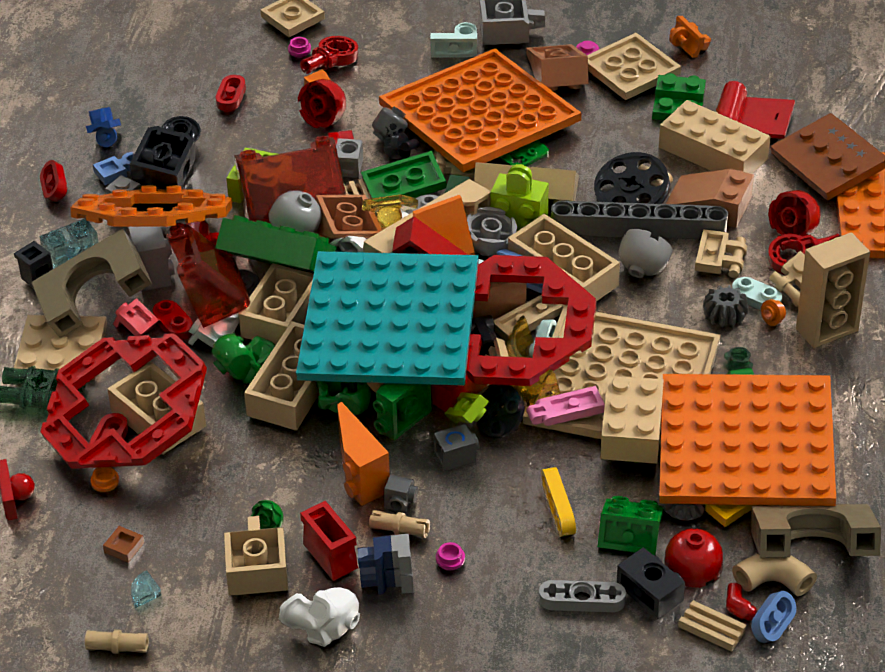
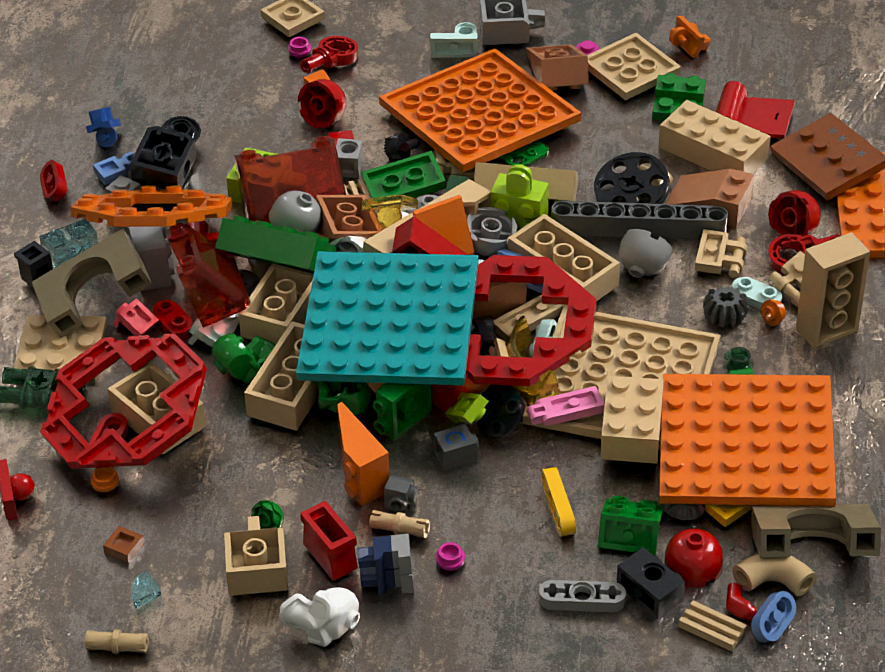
red plate [216,75,246,112] -> none
dark grey head [372,106,408,142] -> none

